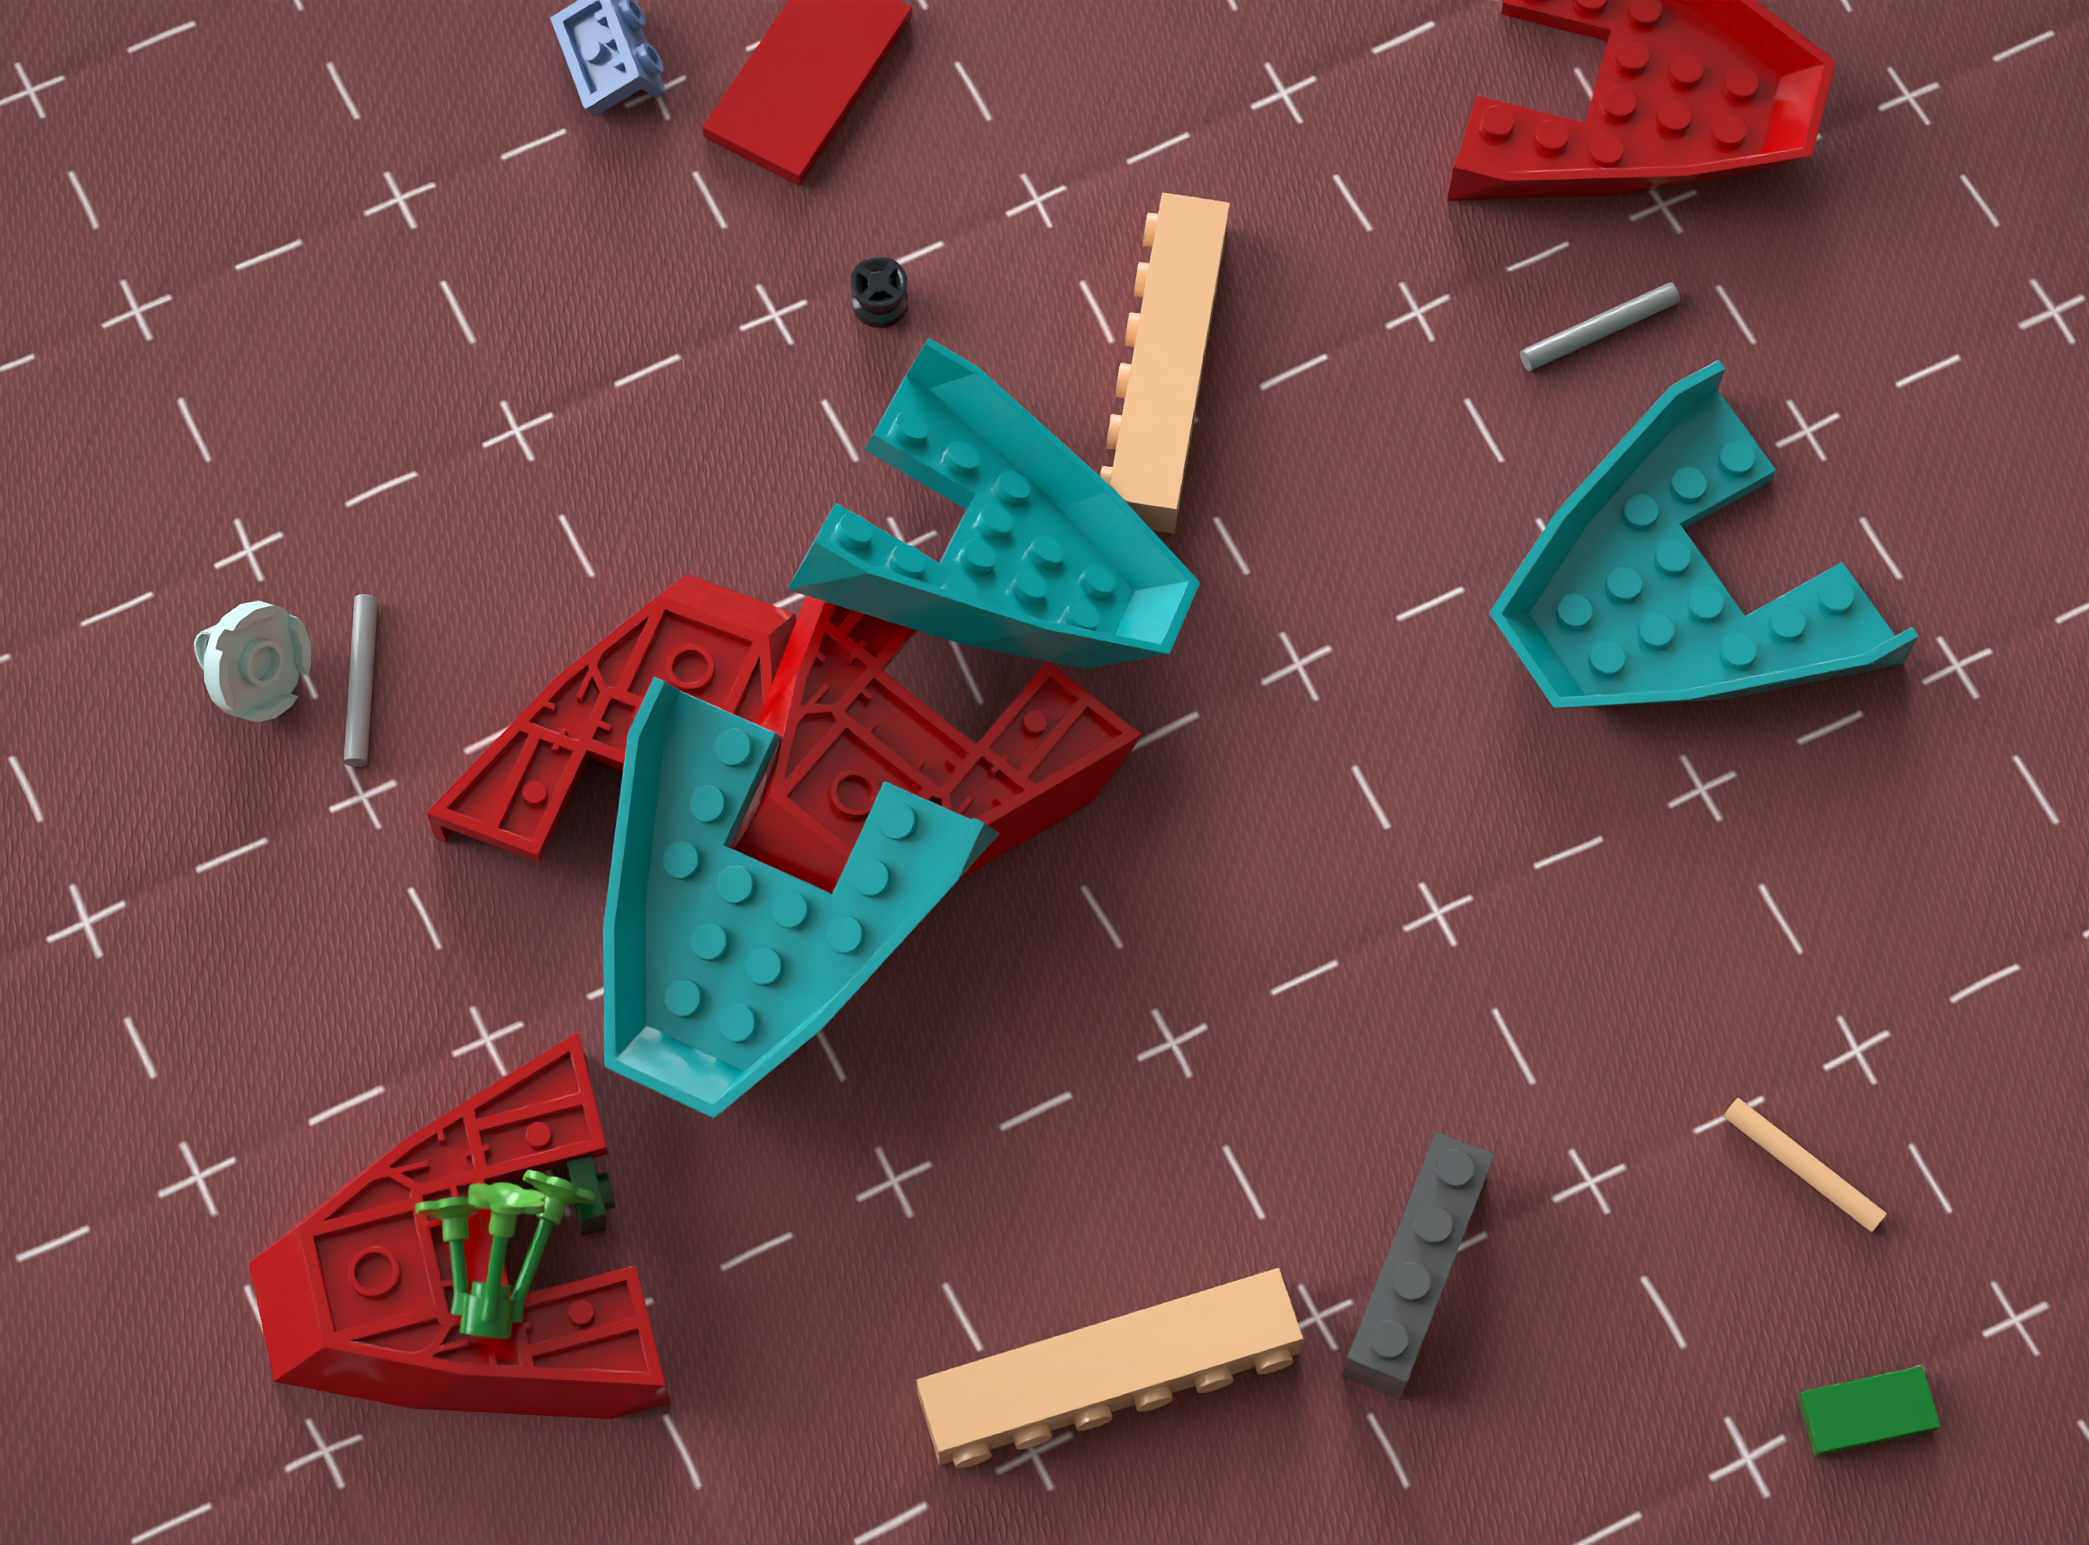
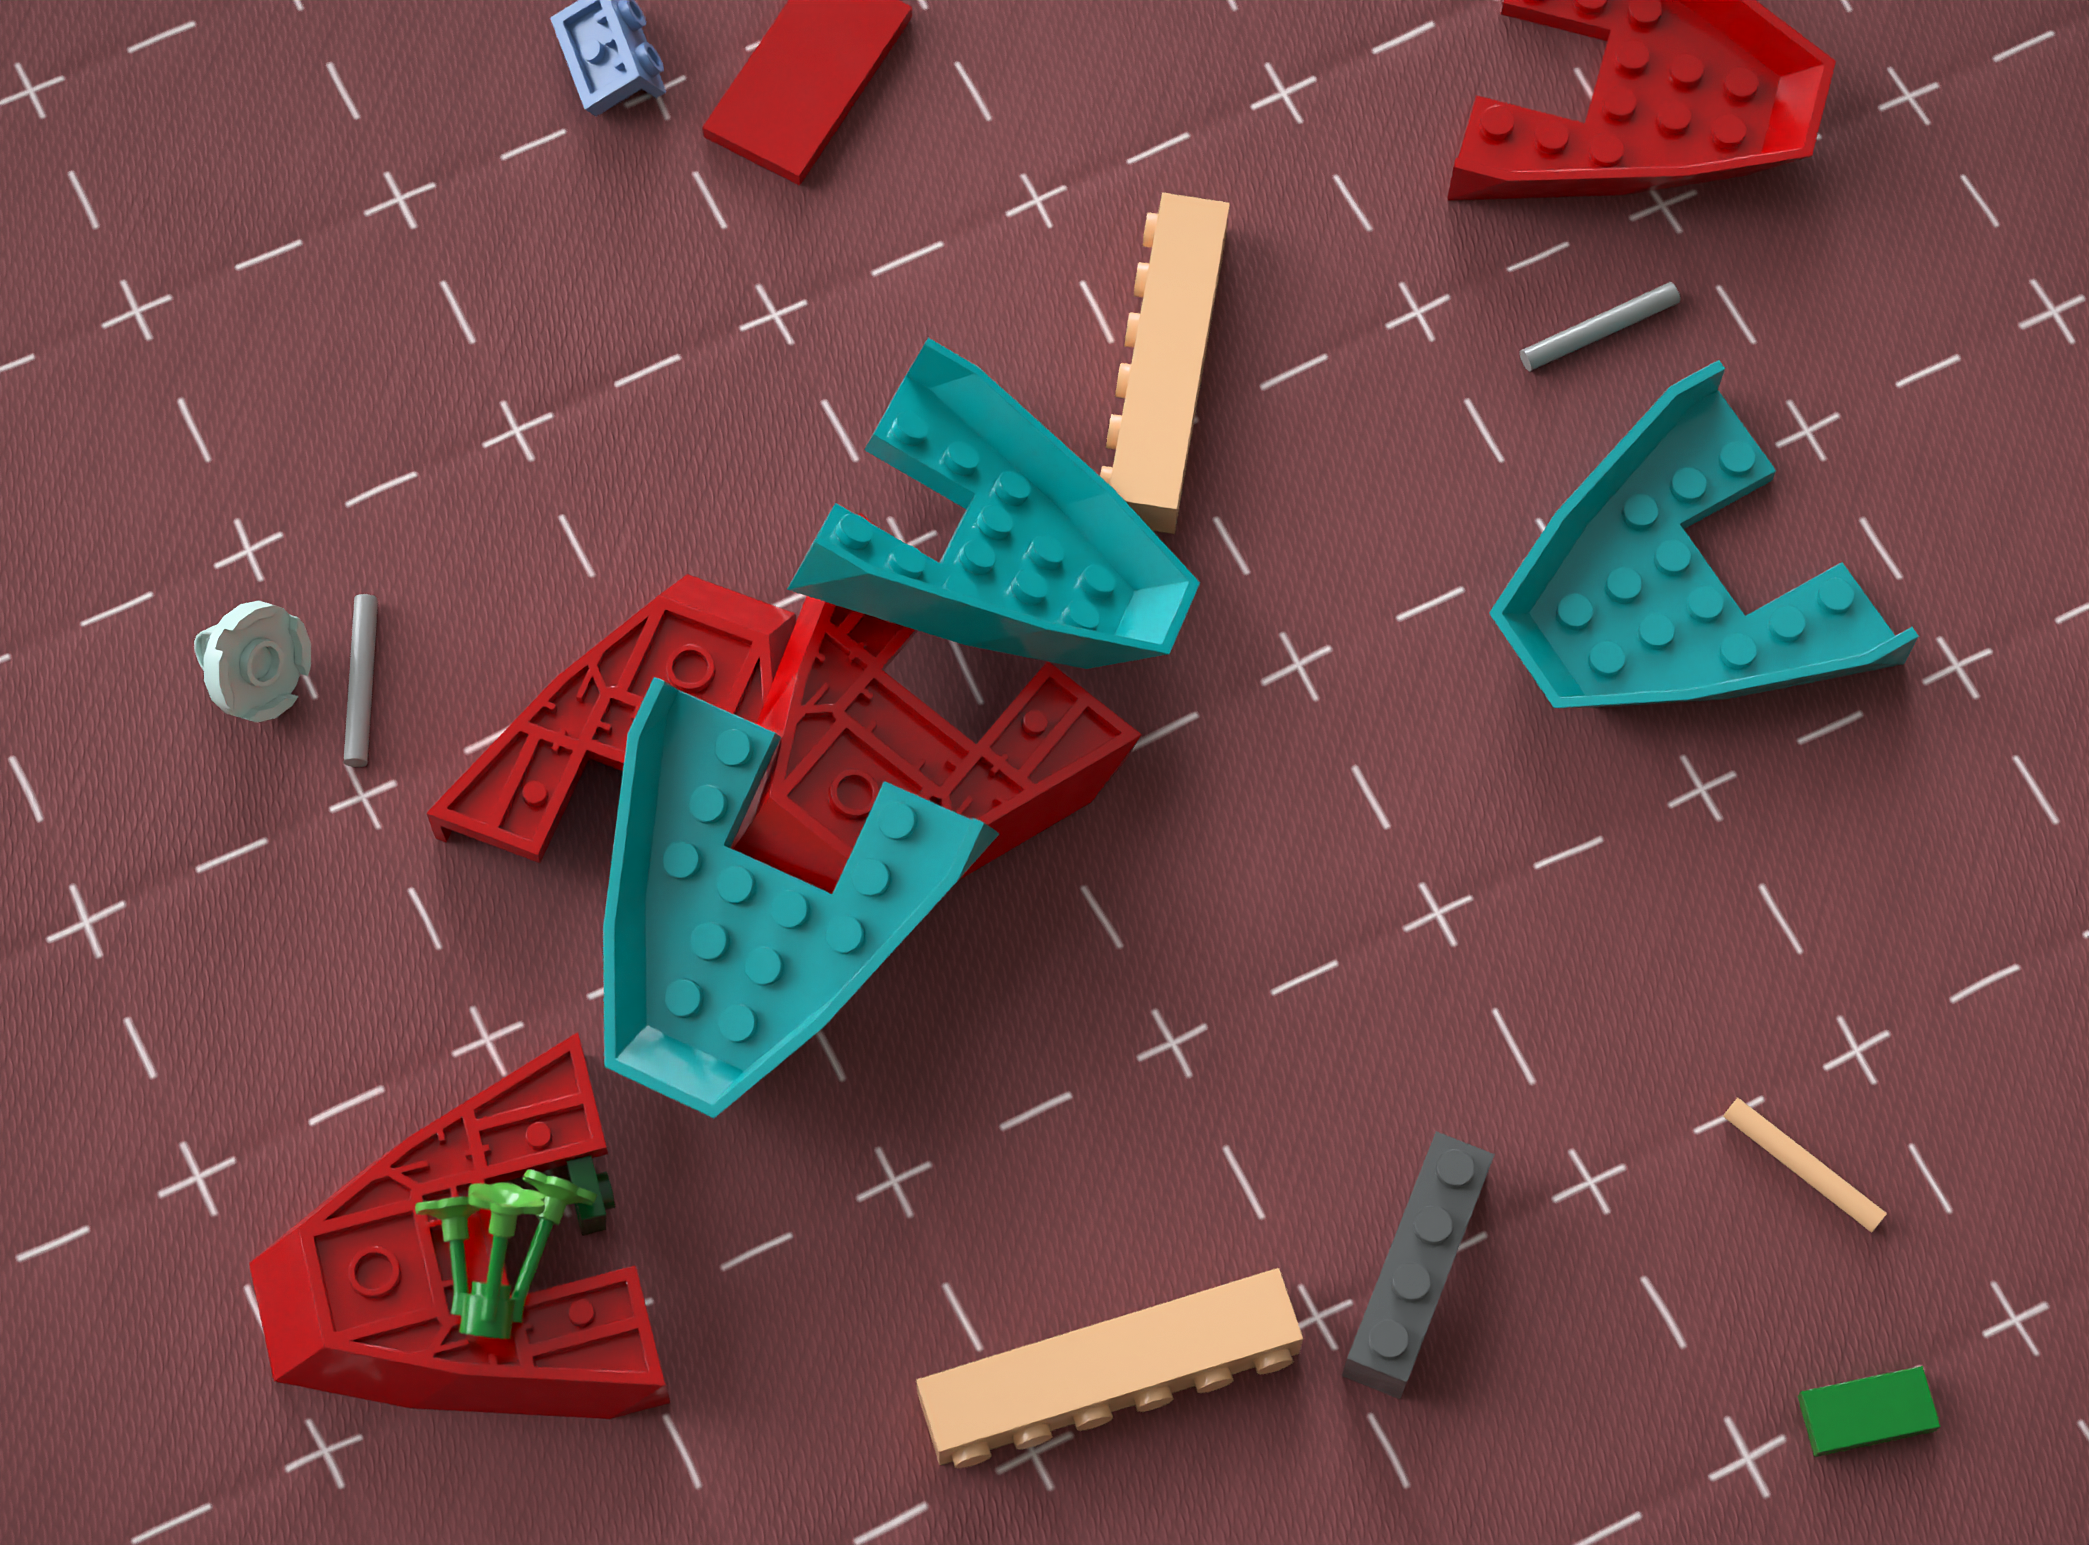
black wheel [850,256,908,328] -> none

